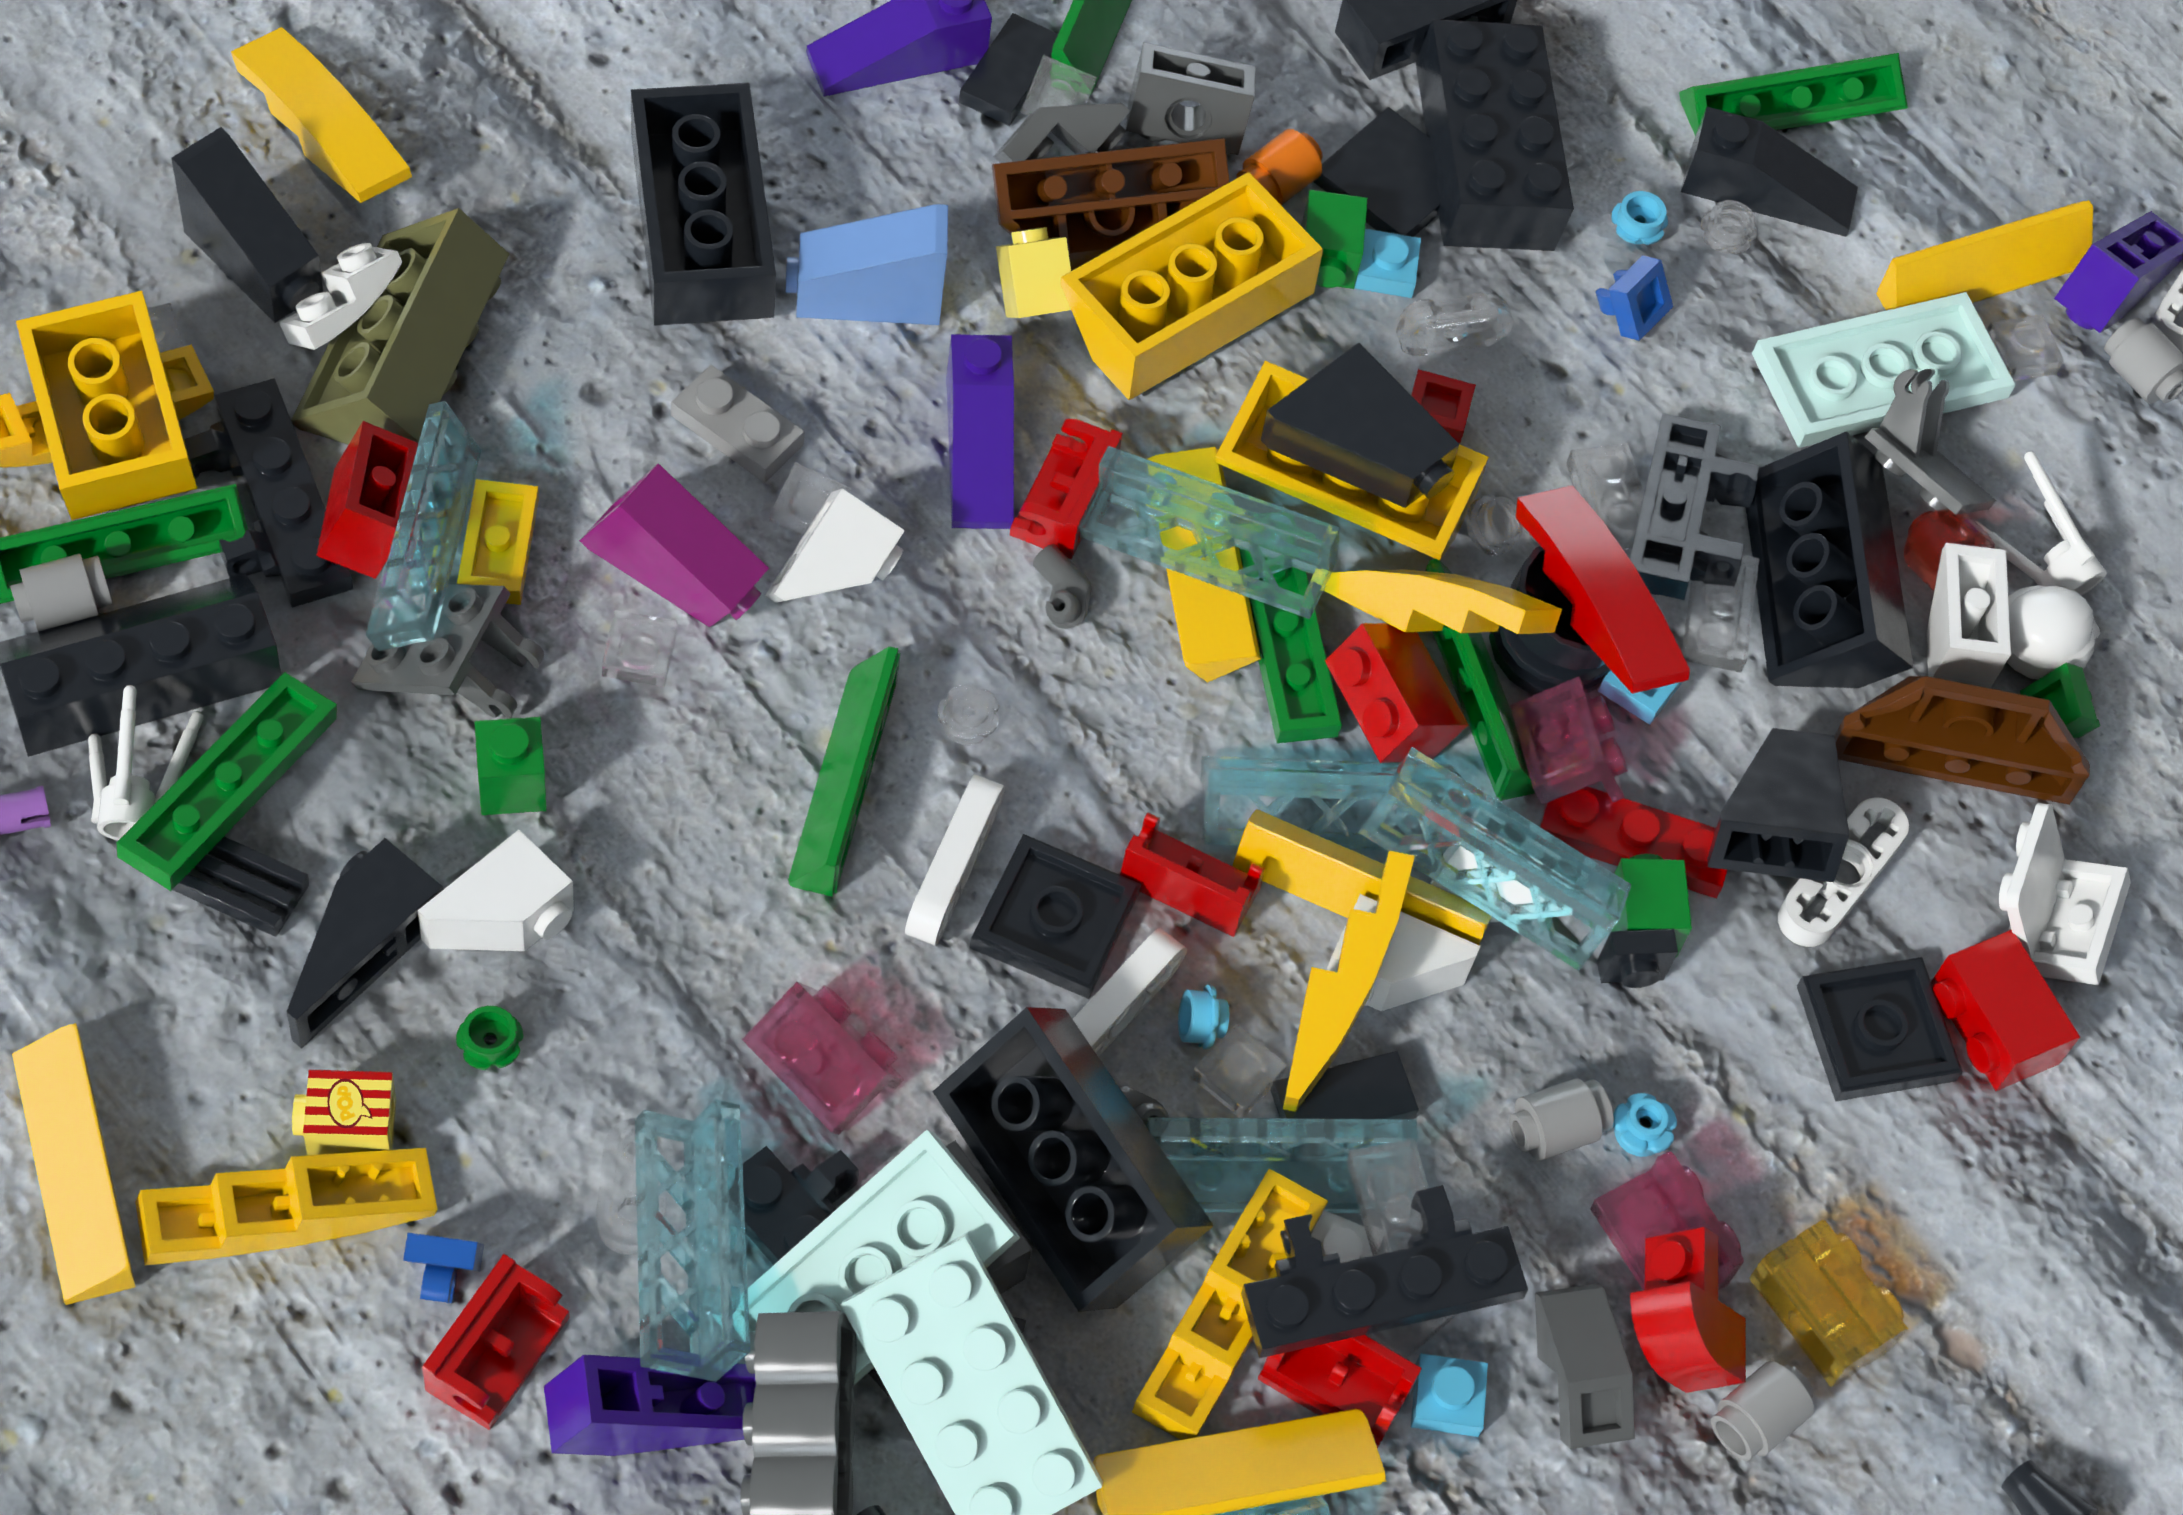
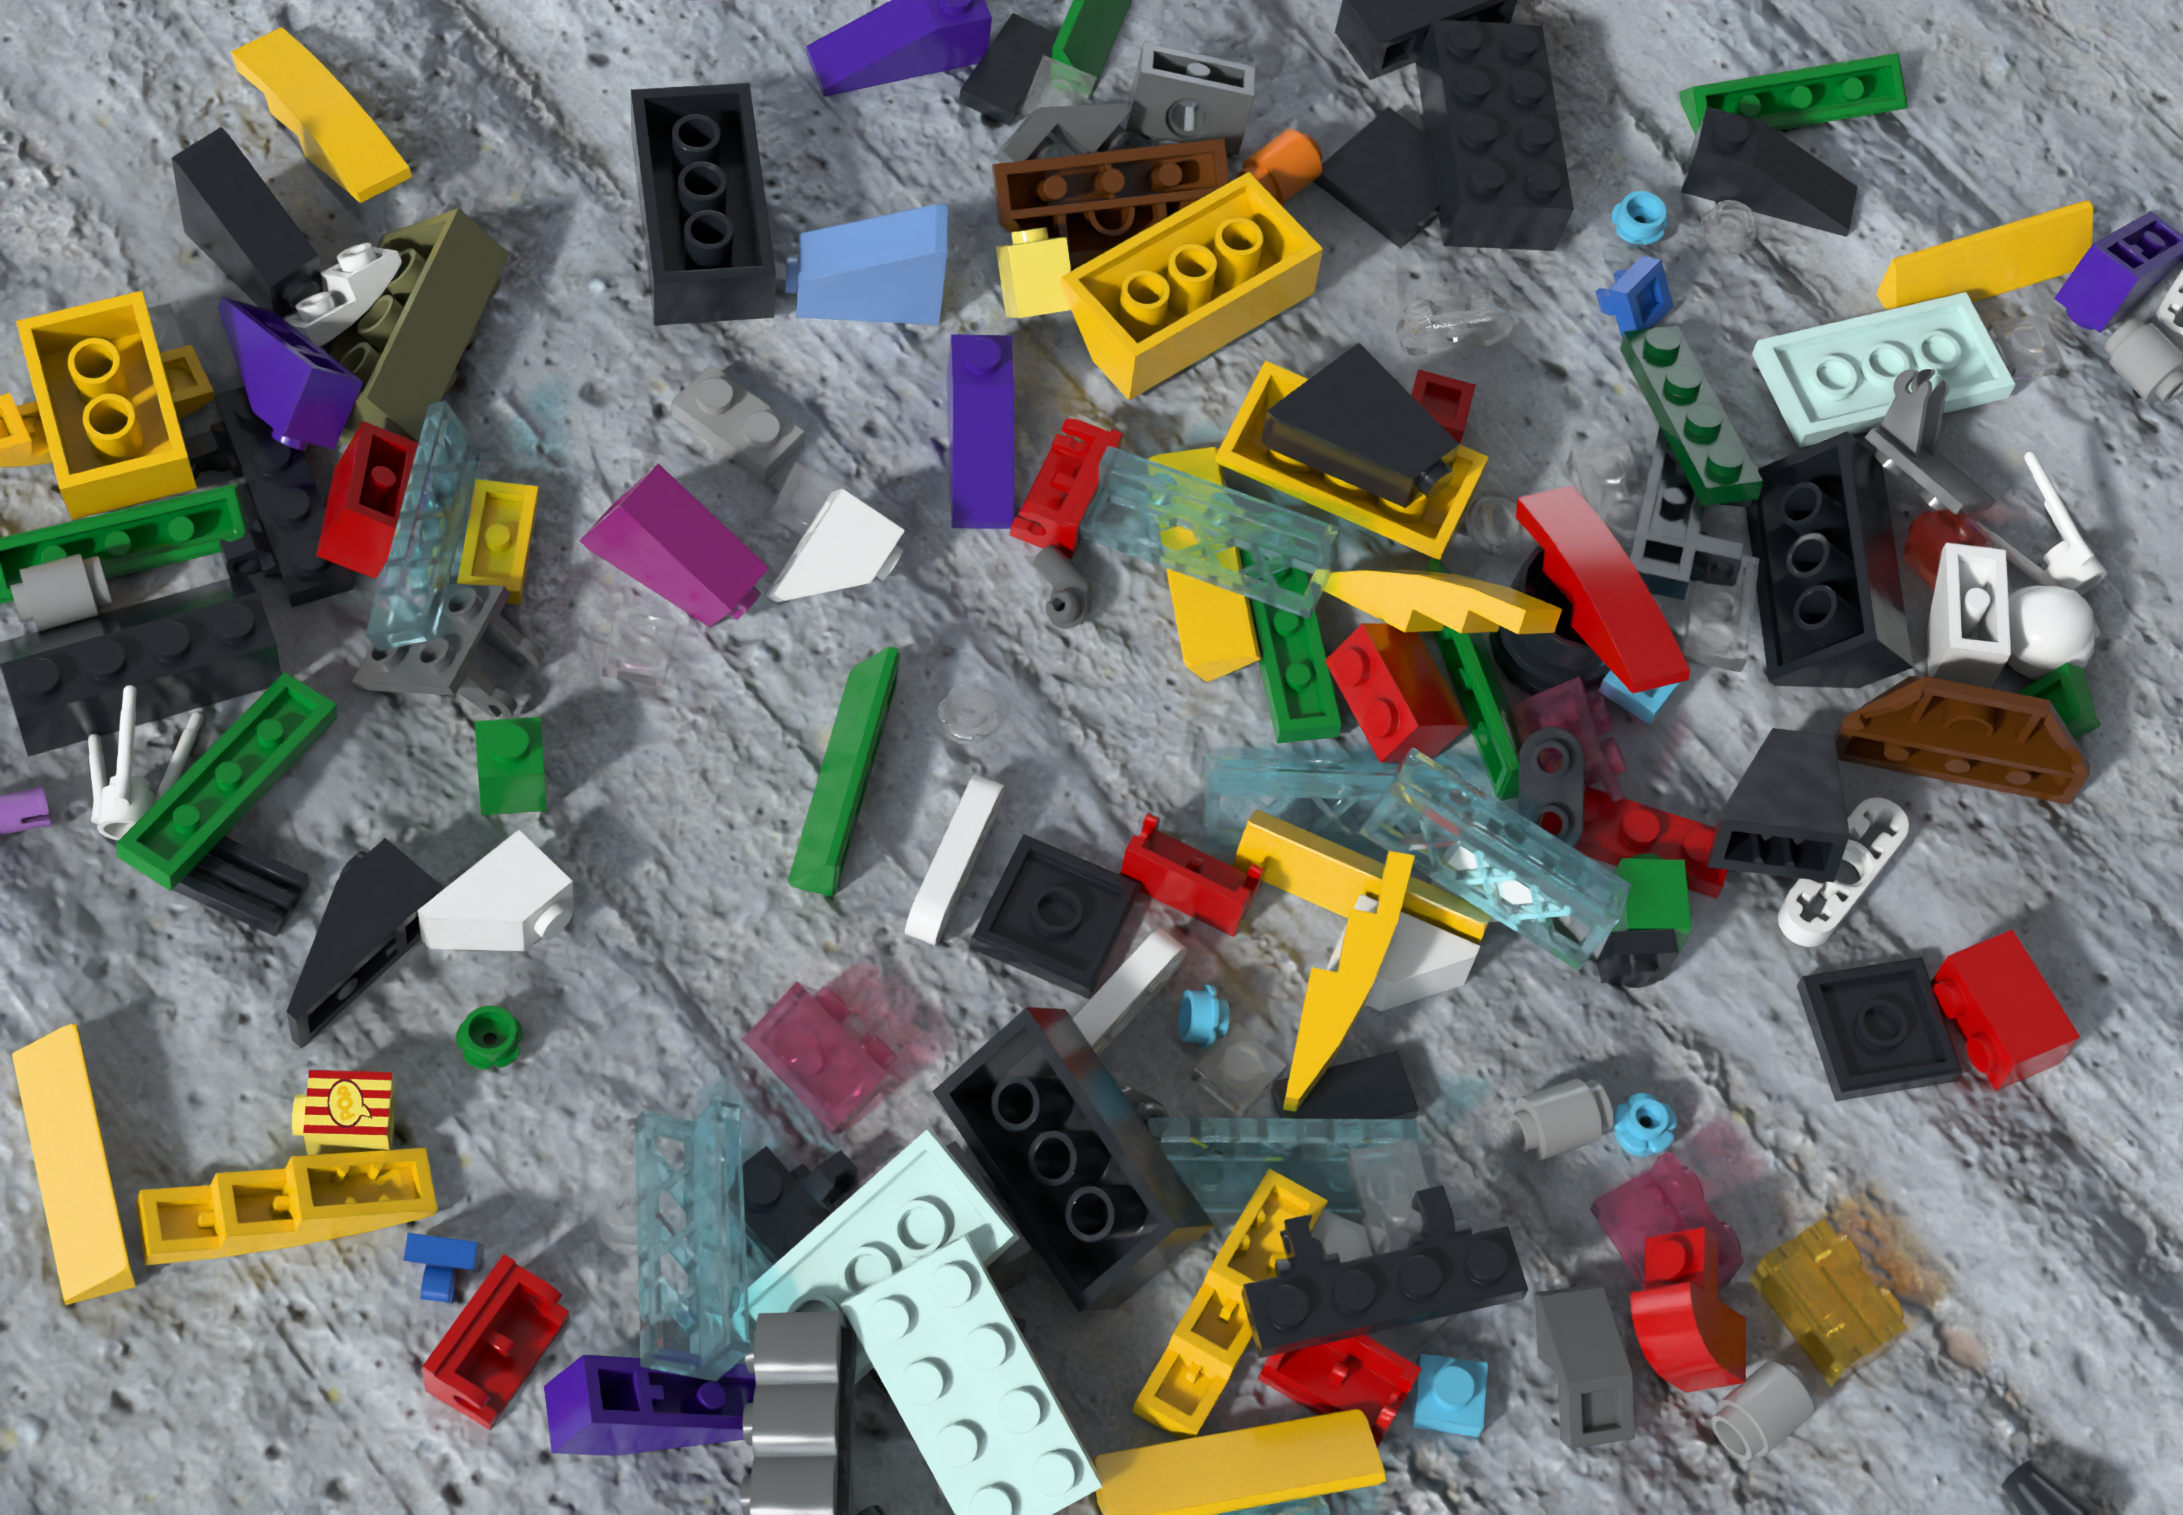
green brick [1301,190,1368,289] -> none
medium azure plate [1354,229,1421,298] -> none
white bracket [1999,803,2131,985] -> none
none -> dark purple slope [217,297,363,450]
none -> black plate [1519,726,1586,854]
none -> dark green plate [1620,325,1763,506]

